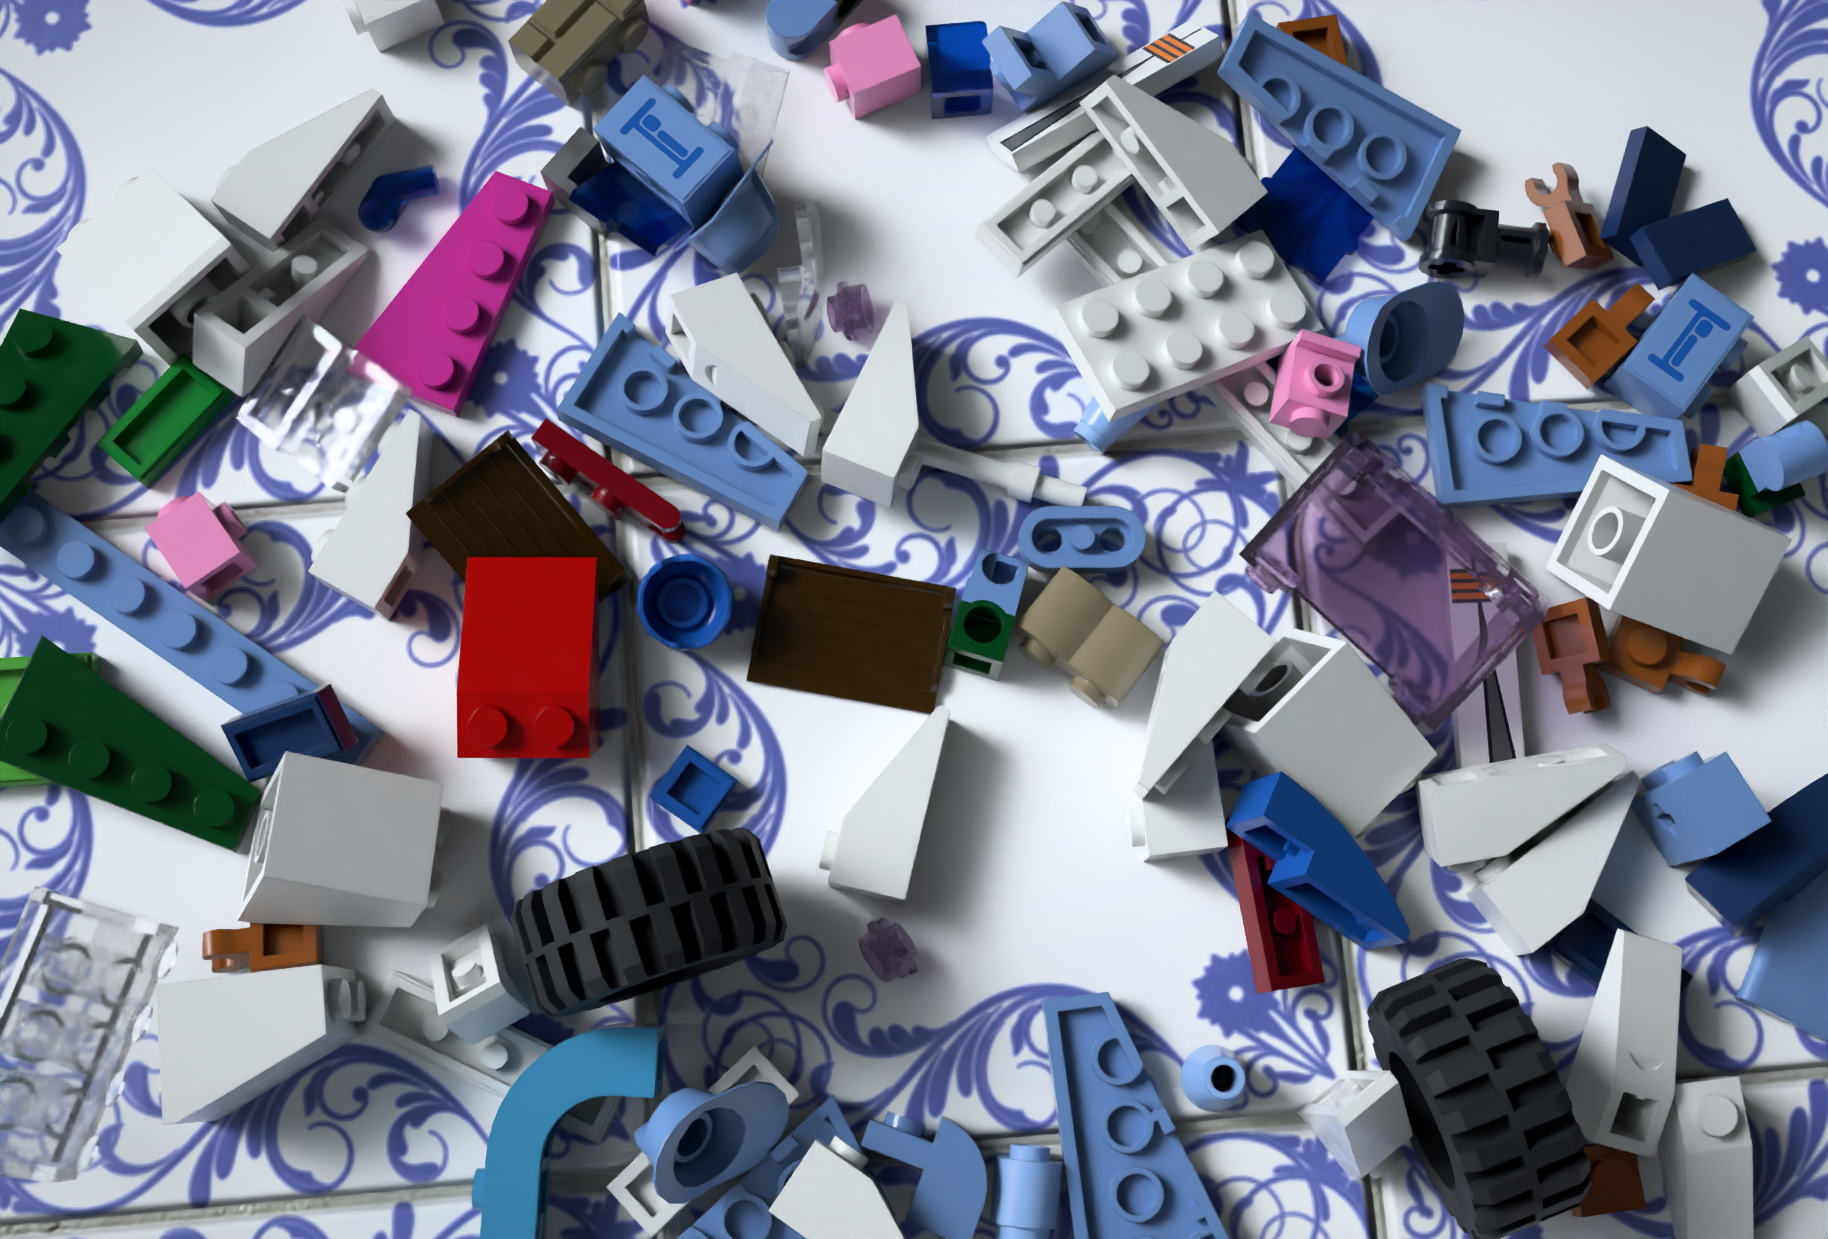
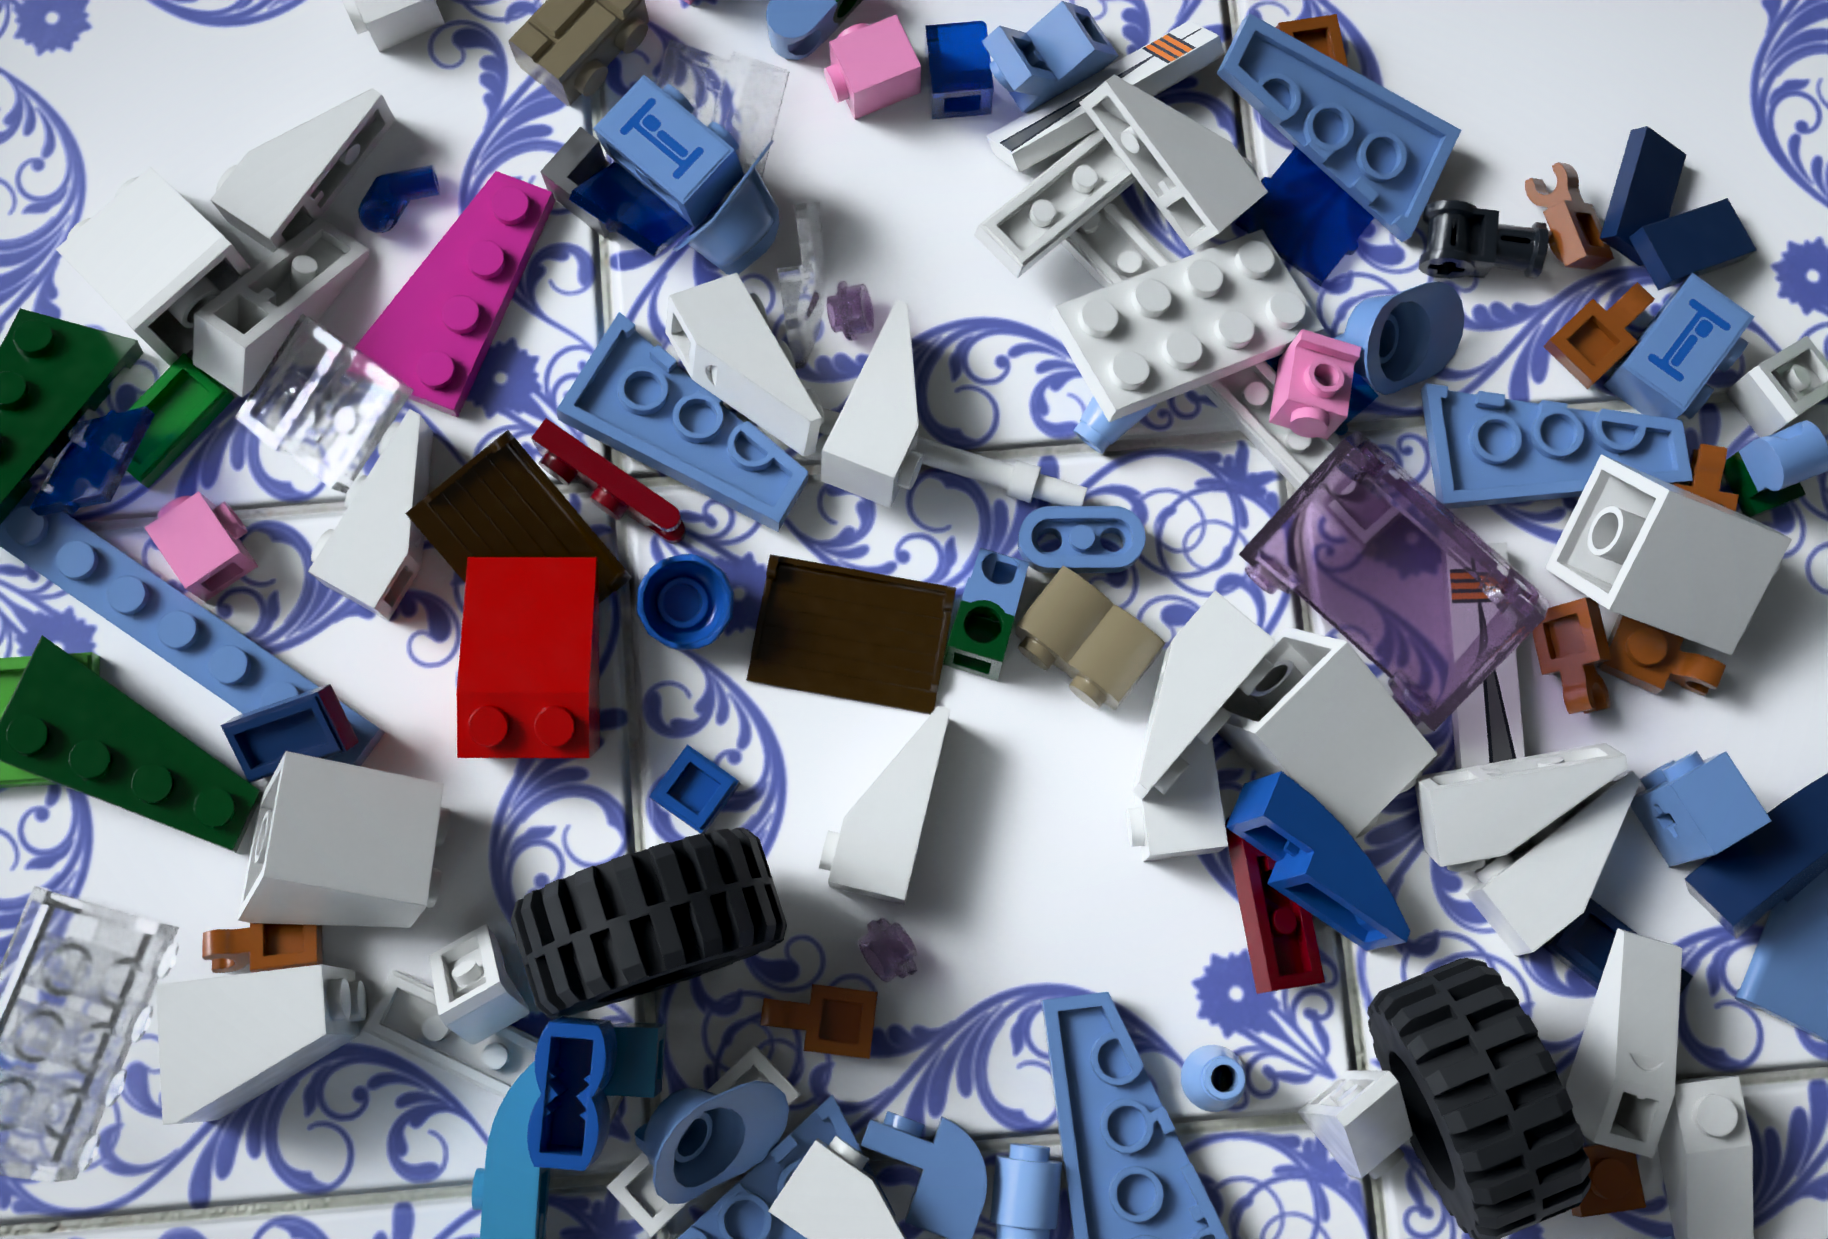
none -> clear blue piece [30,406,155,516]
none -> blue brick [527,1016,617,1171]
none -> dark orange plate [760,984,878,1059]

